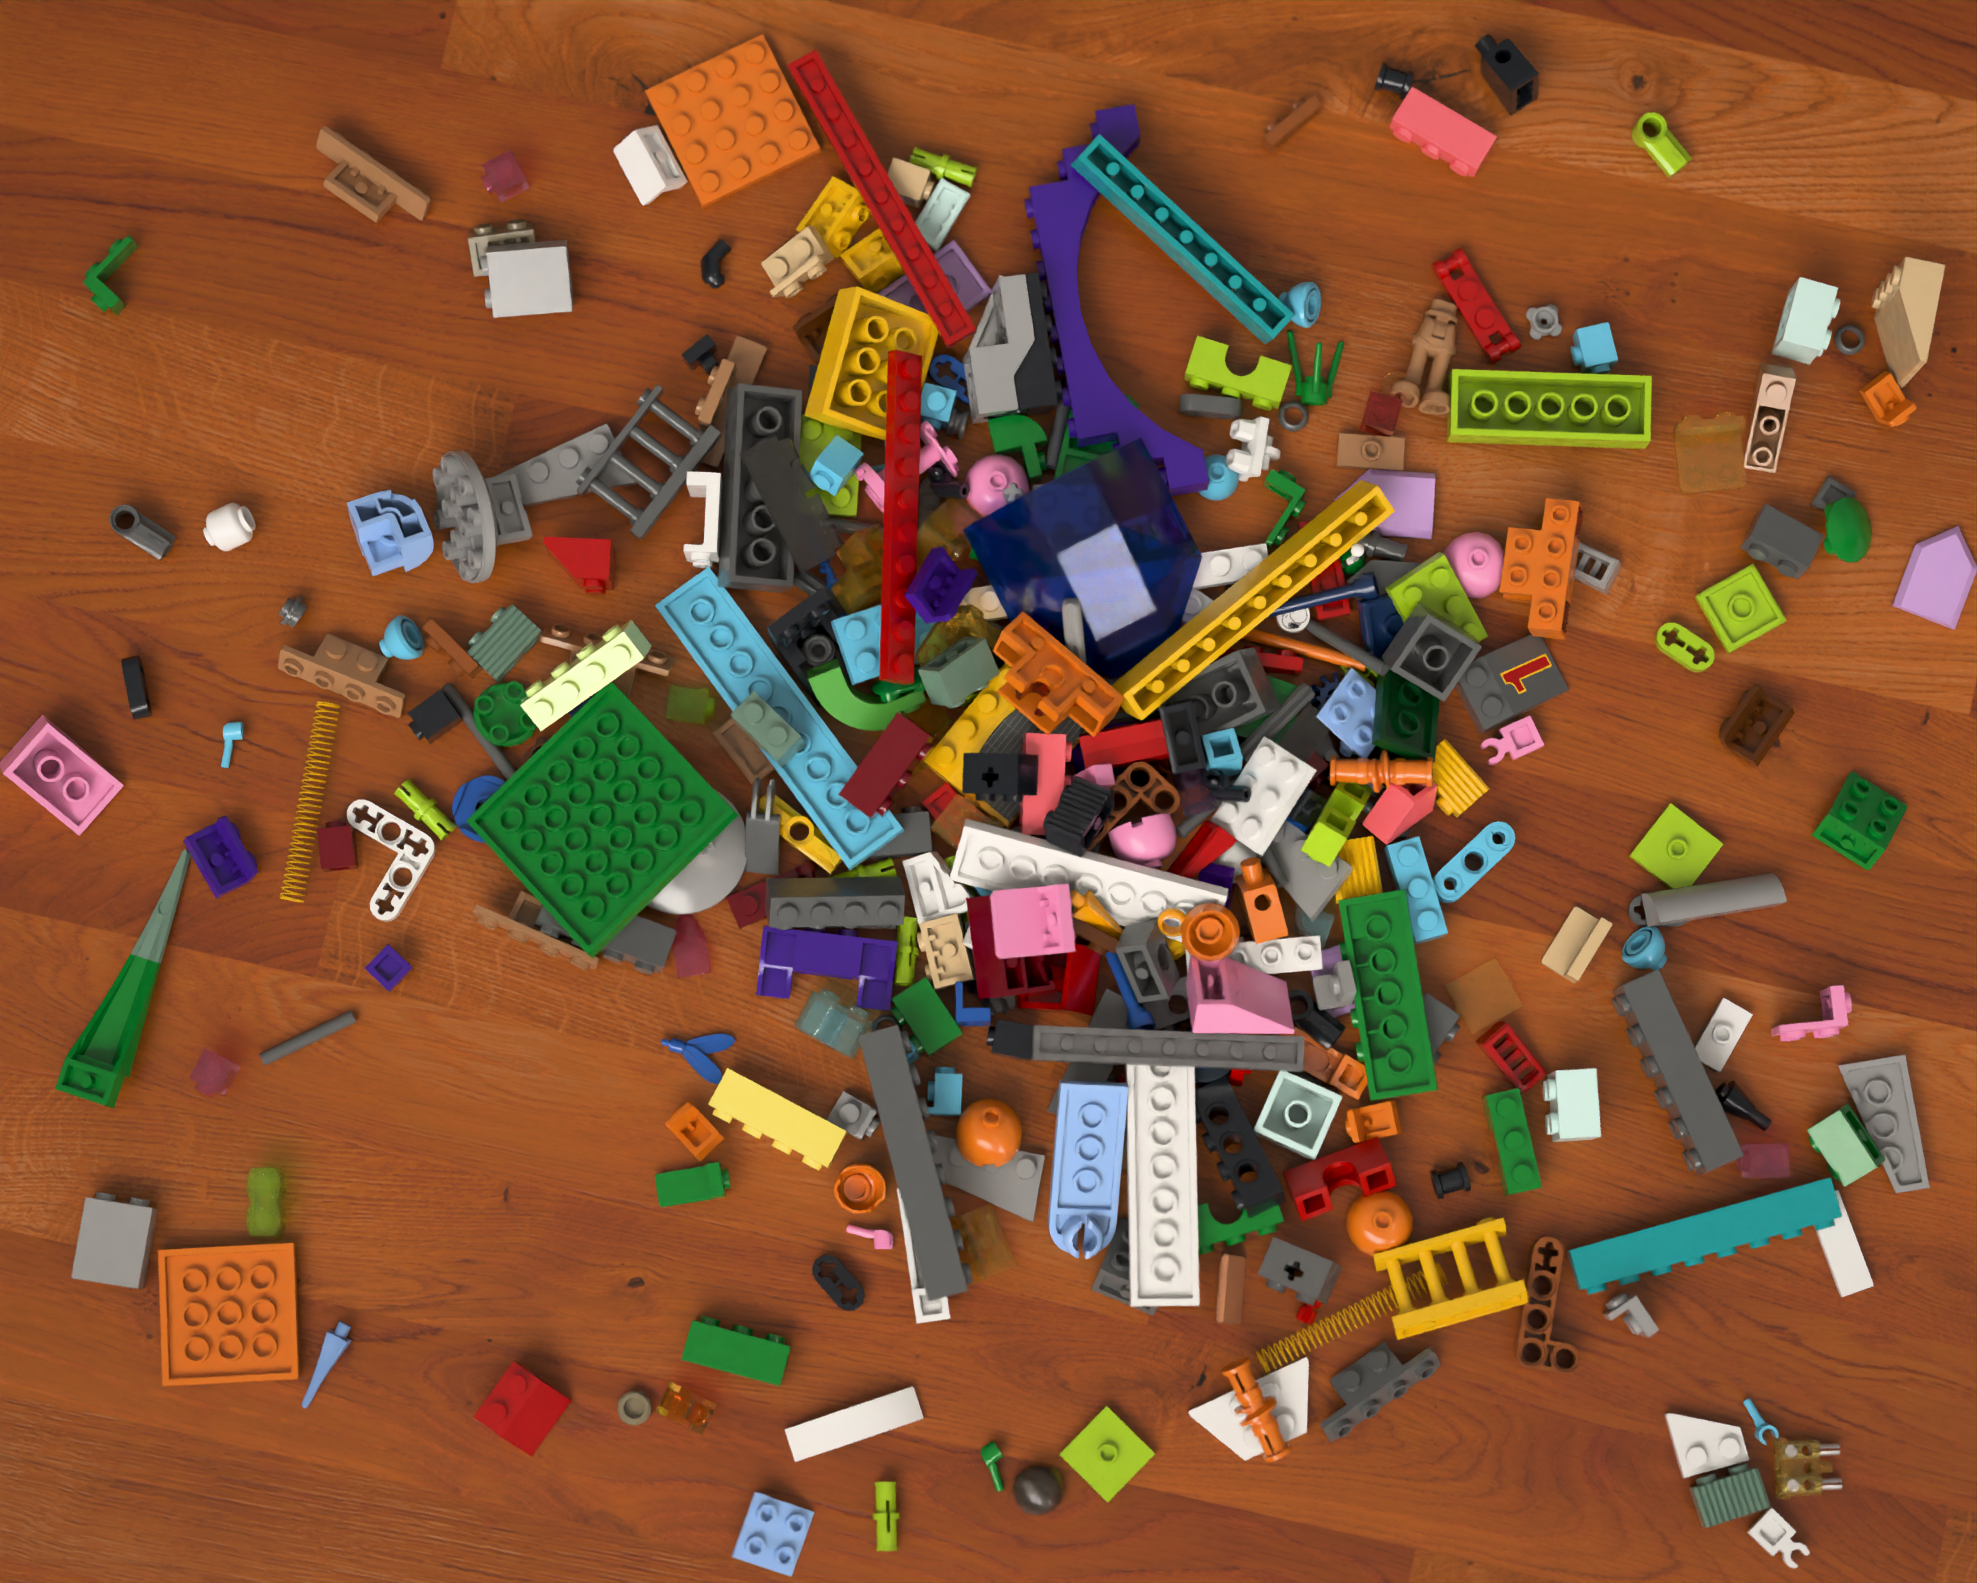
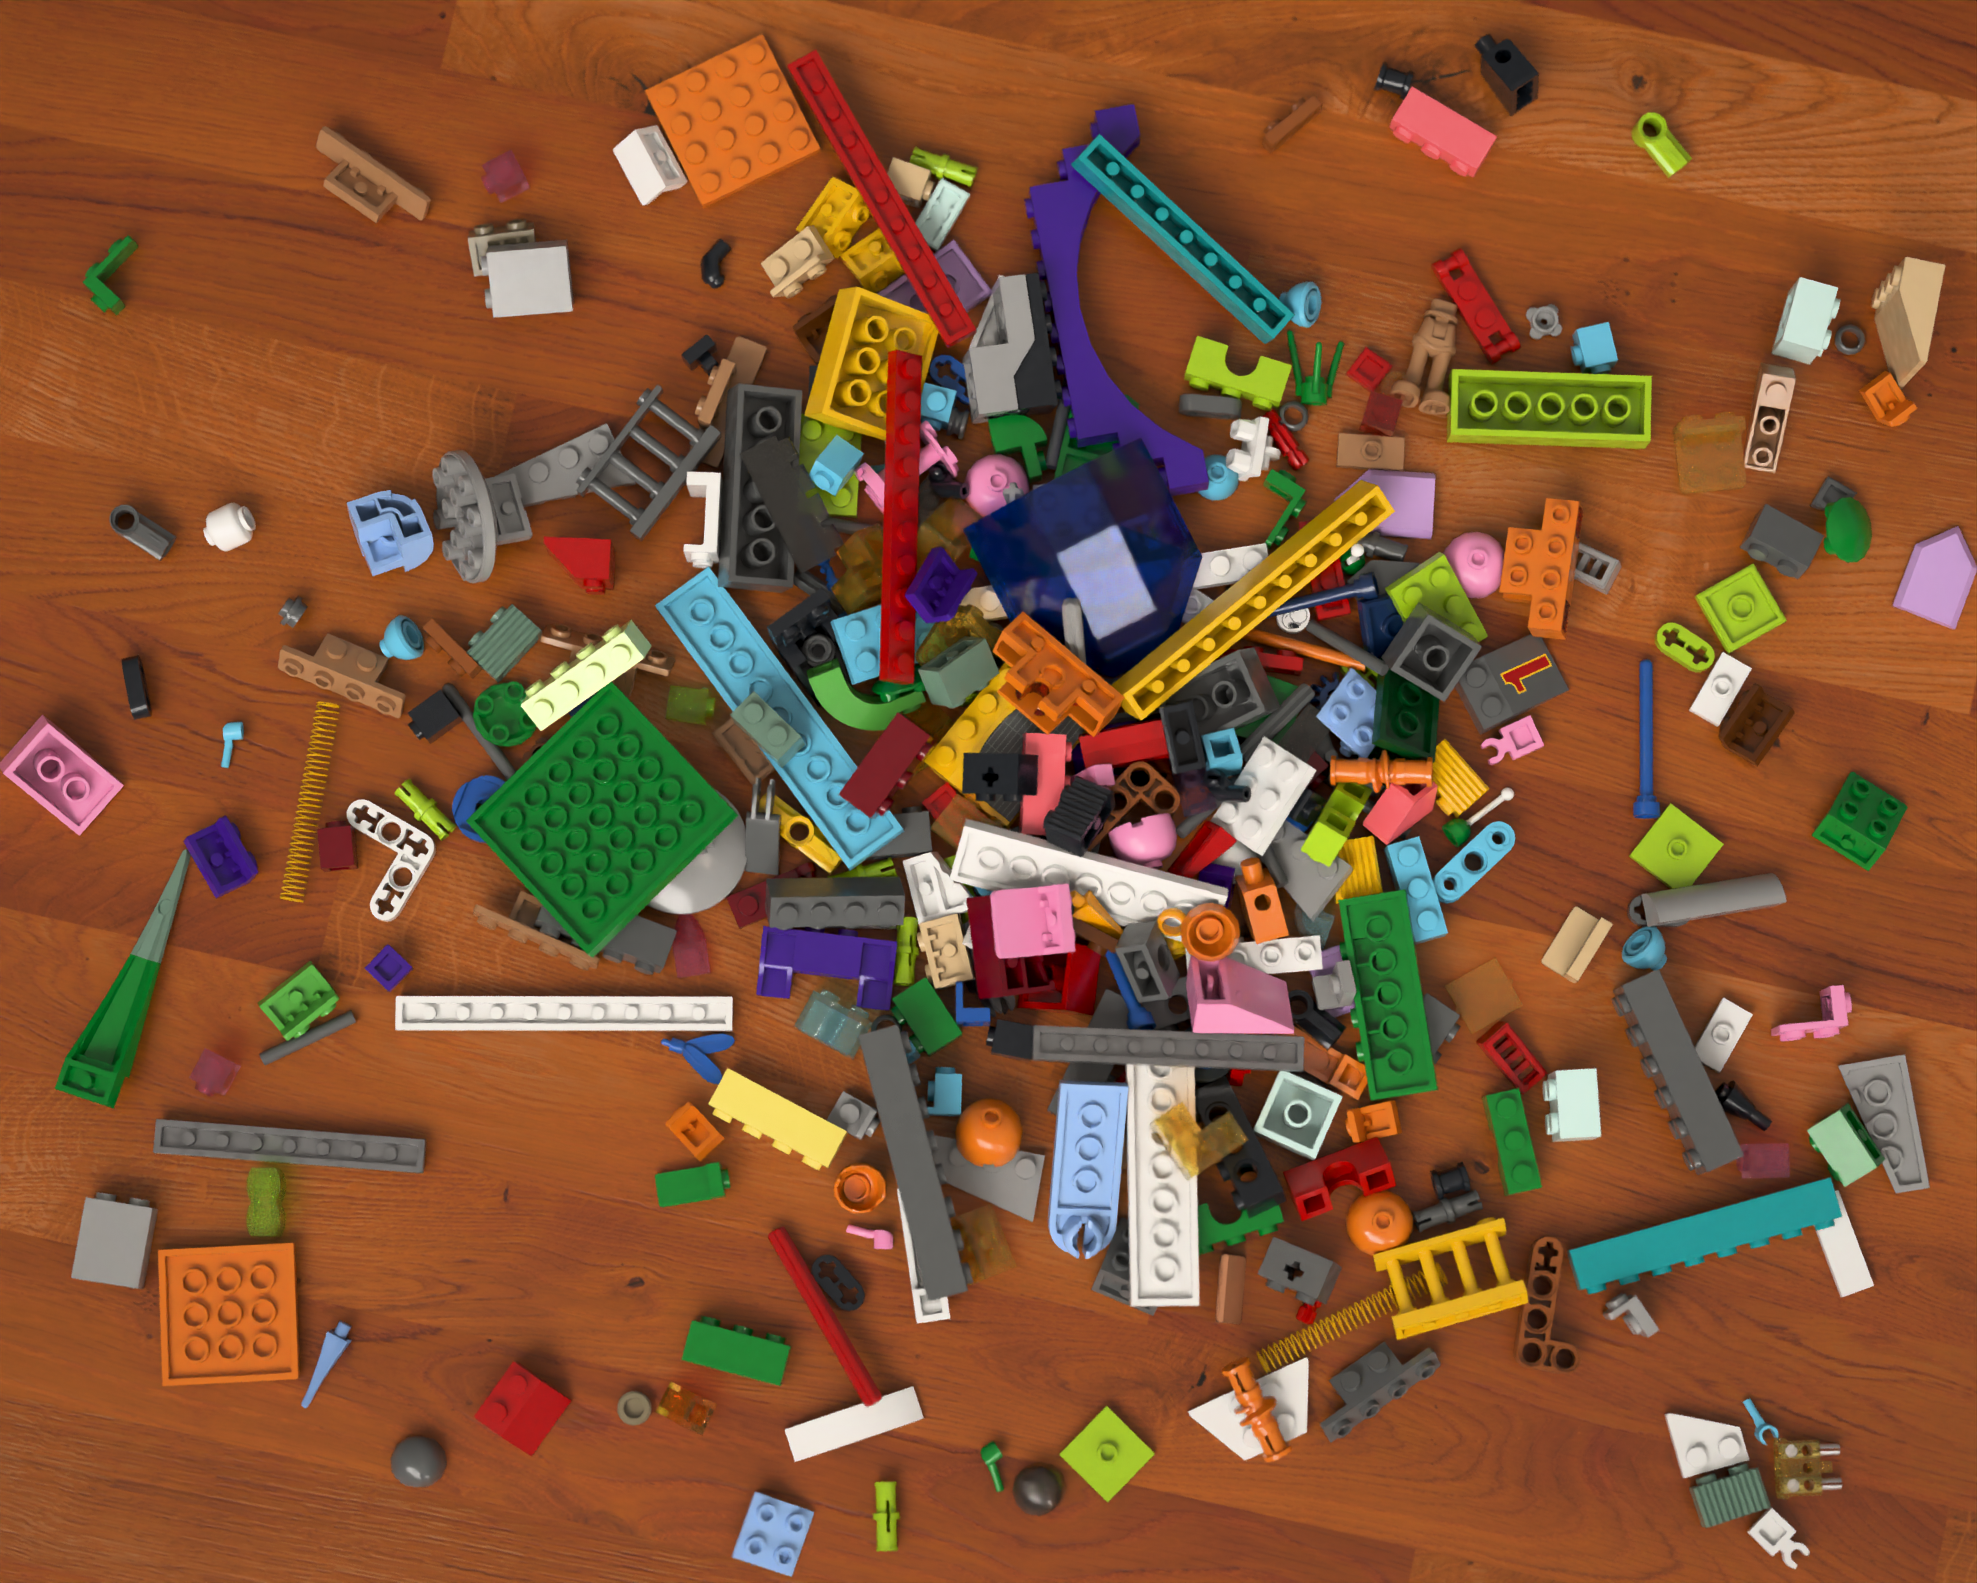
none -> flat silver plate [153,1119,427,1174]
none -> bright green bracket [258,961,340,1041]
none -> dark grey hair [390,1436,447,1487]
none -> white plate [395,996,733,1031]
none -> red axle [768,1227,882,1407]
none -> clear yellow brick [1149,1102,1248,1181]
none -> red axle [1262,410,1309,471]
none -> red tile [1346,347,1393,394]
none -> dark grey pin [1412,1189,1483,1233]
none -> hinge [1442,787,1514,848]
none -> blue piece [1633,659,1660,819]
none -> white plate [1689,652,1752,727]

